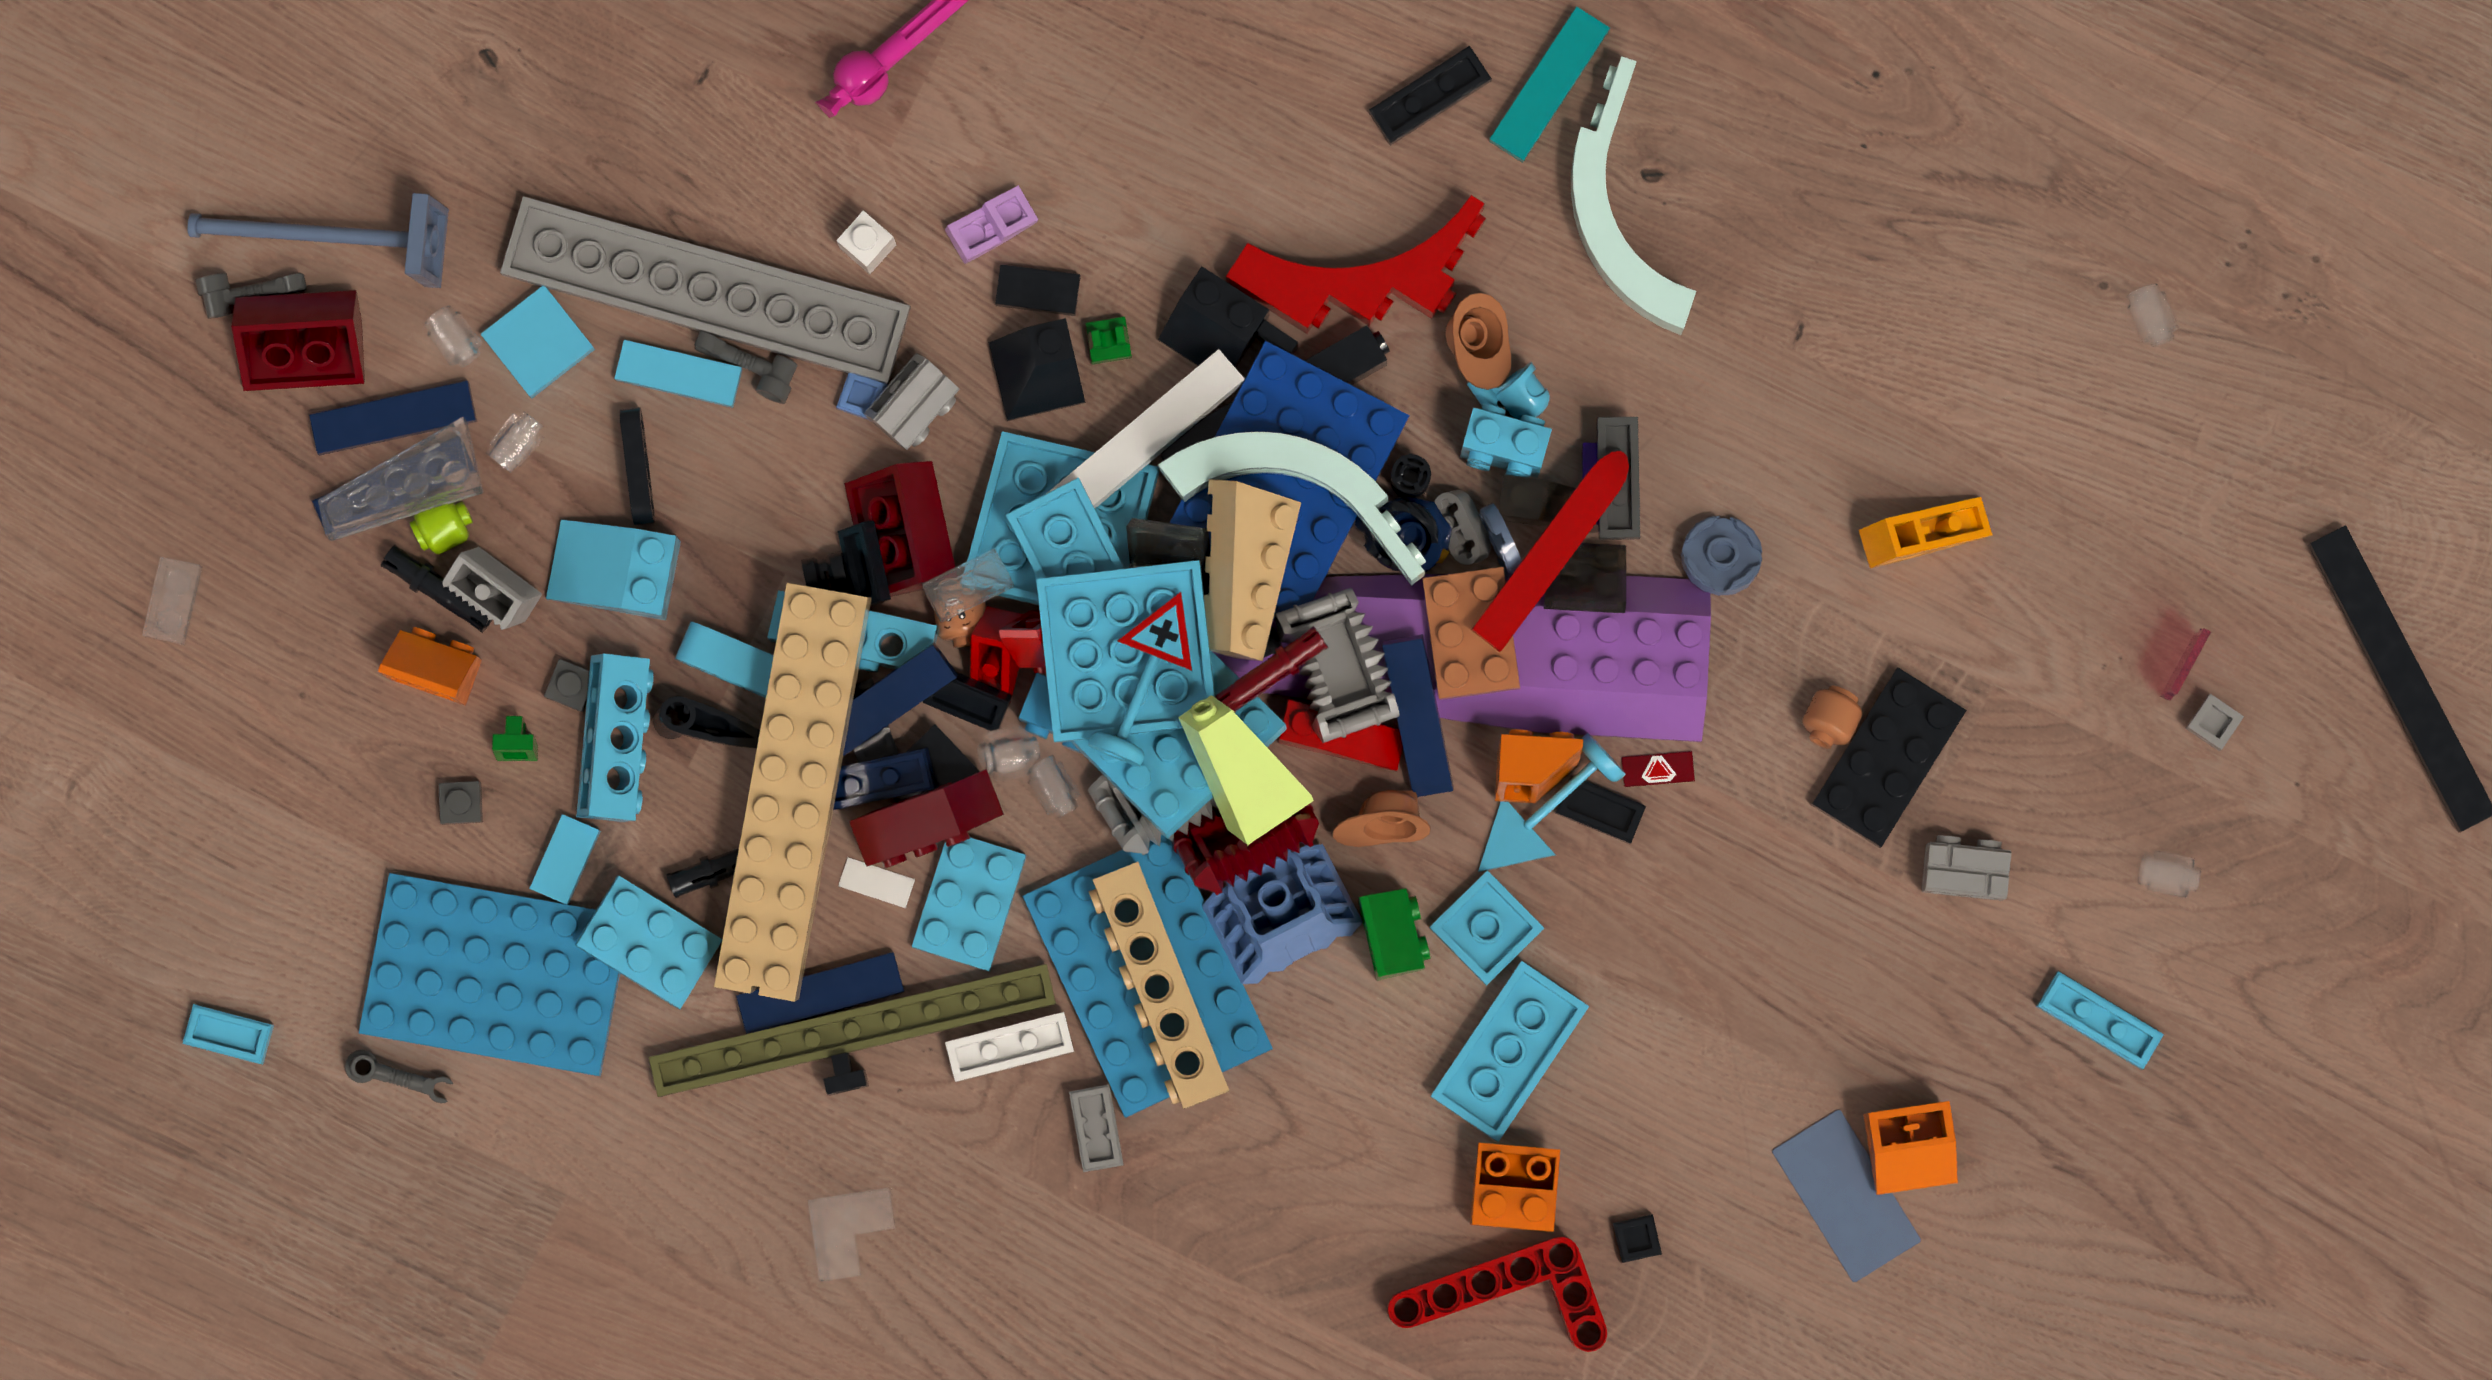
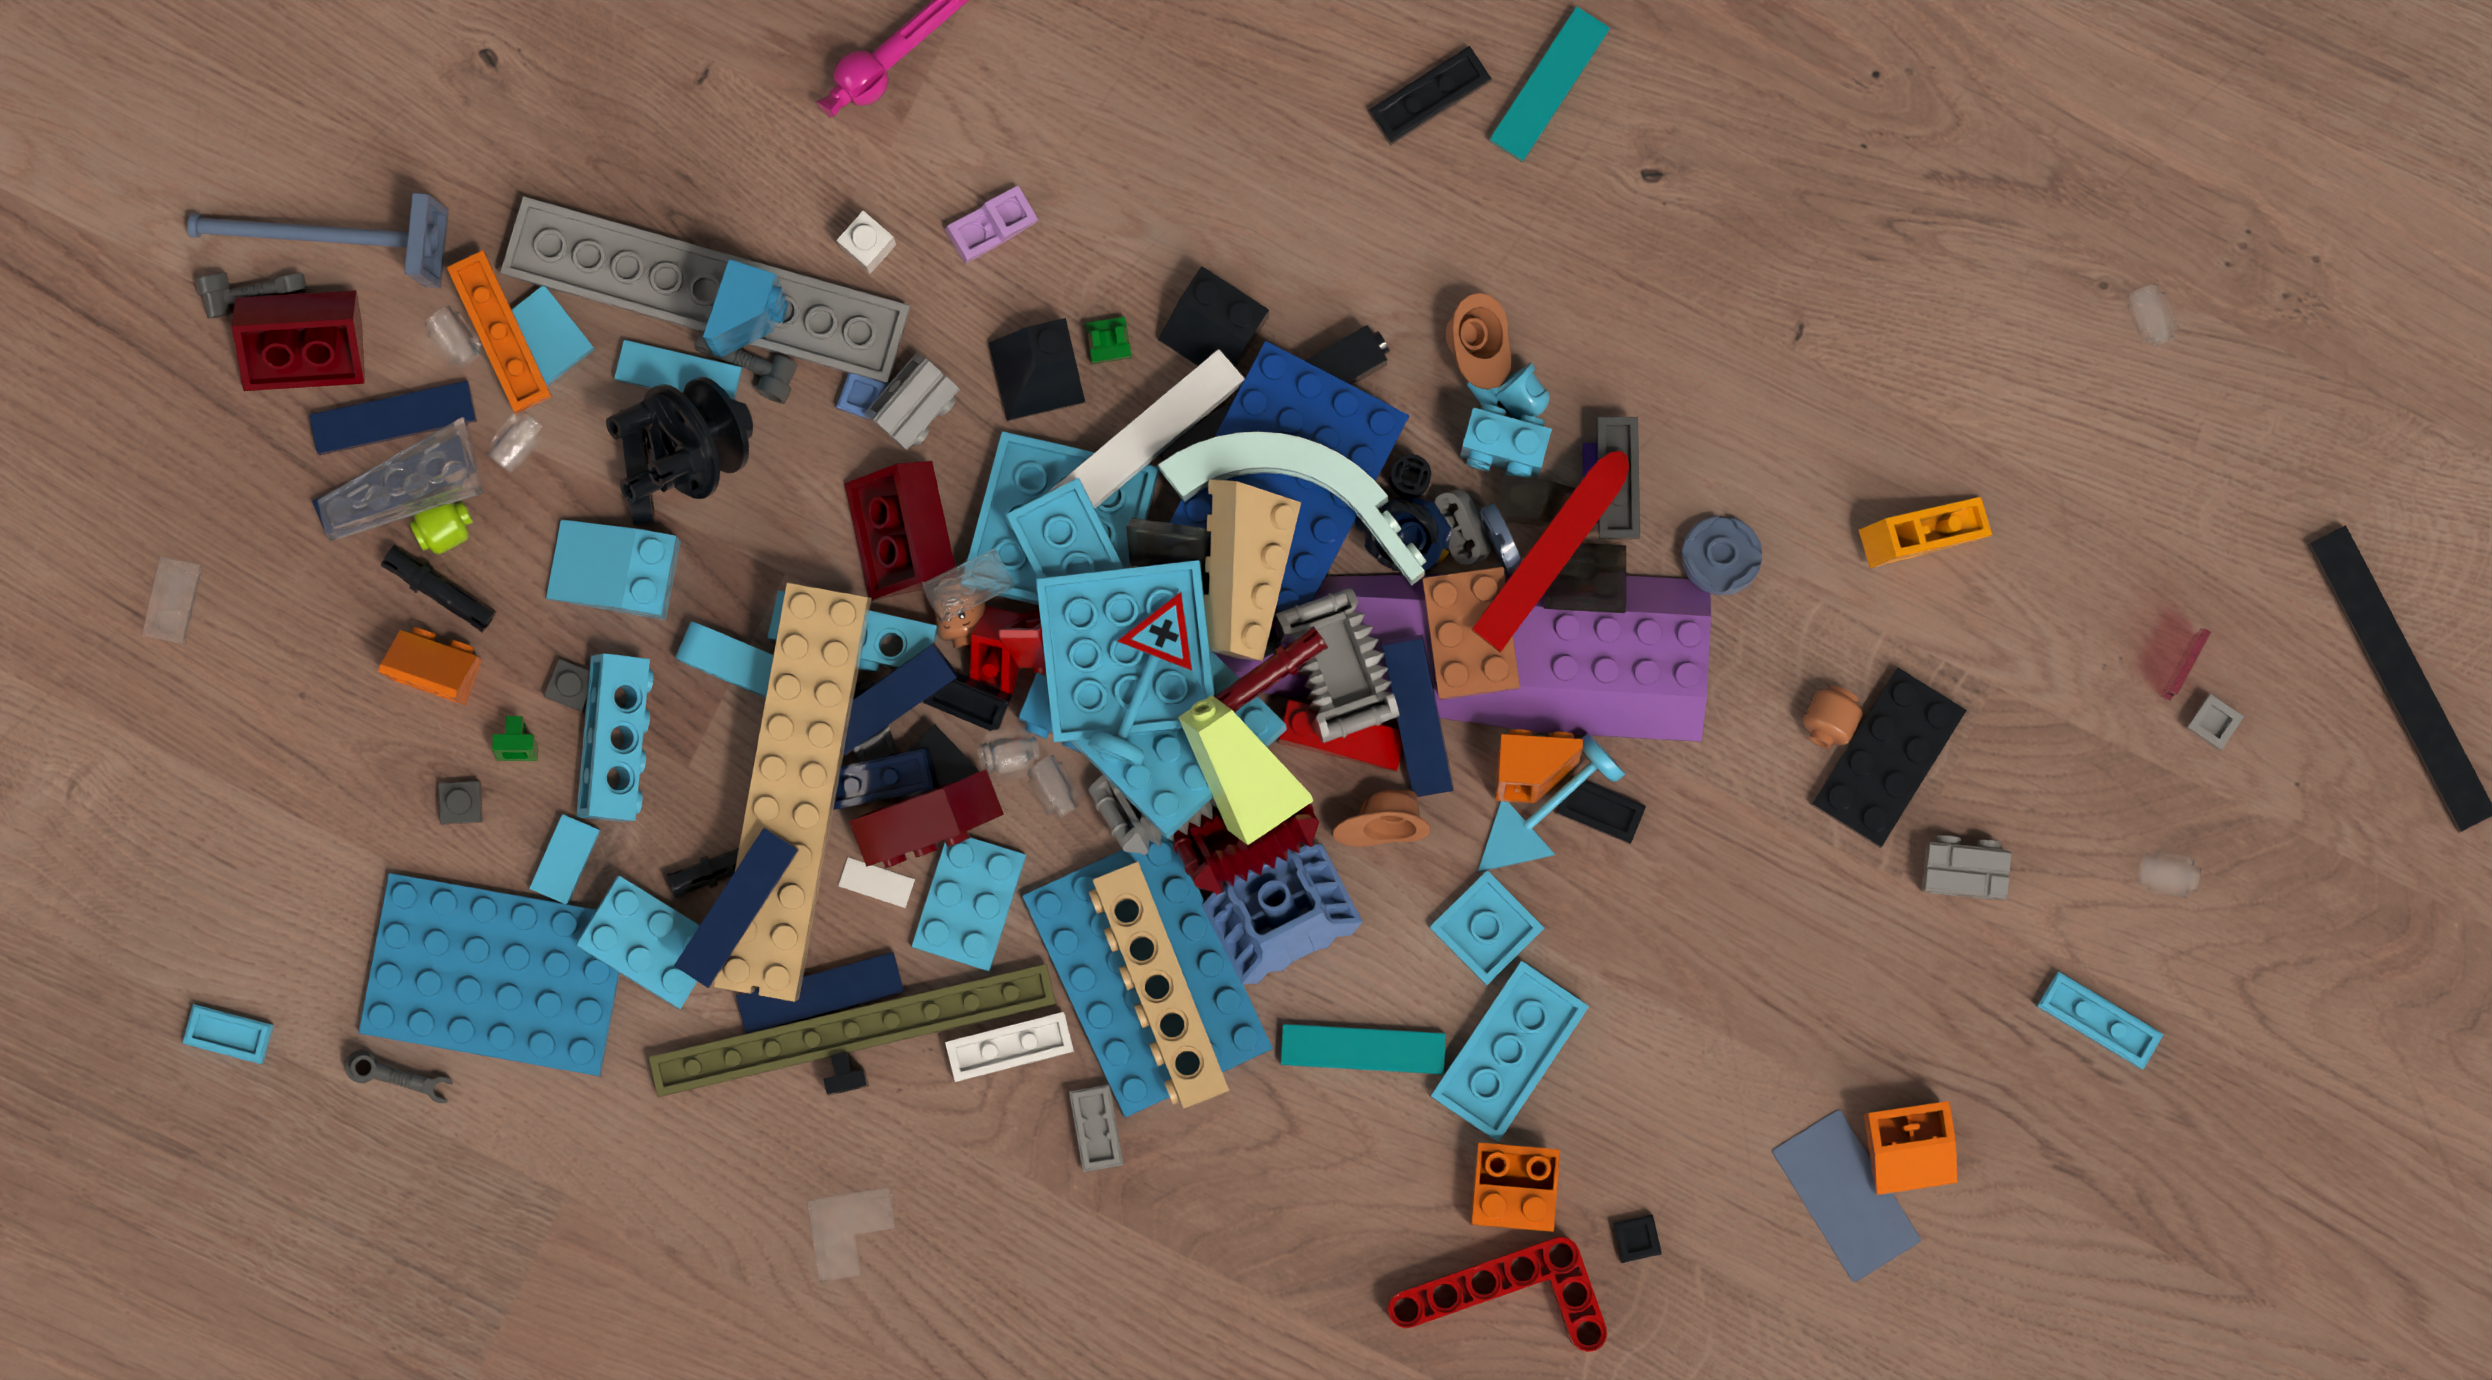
light grey brick [442,546,542,630] -> none
black piece [653,696,760,748] -> none
black wheel [801,551,850,592] -> none
black tile [838,521,891,607] -> none
black tile [995,264,1081,316] -> none
red arch [1226,195,1486,334] -> none
black tile [1257,320,1298,355] -> none
green slope [1358,889,1431,981] -> none
light aqua arch [1571,56,1696,335] -> none
dark red sticker [1622,751,1695,787] -> none
none -> orange plate [447,250,552,414]
none -> black piece [606,377,753,504]
none -> dark blue tile [674,827,799,988]
none -> dark azure slope [703,259,789,358]
none -> teal tile [1281,1024,1446,1075]

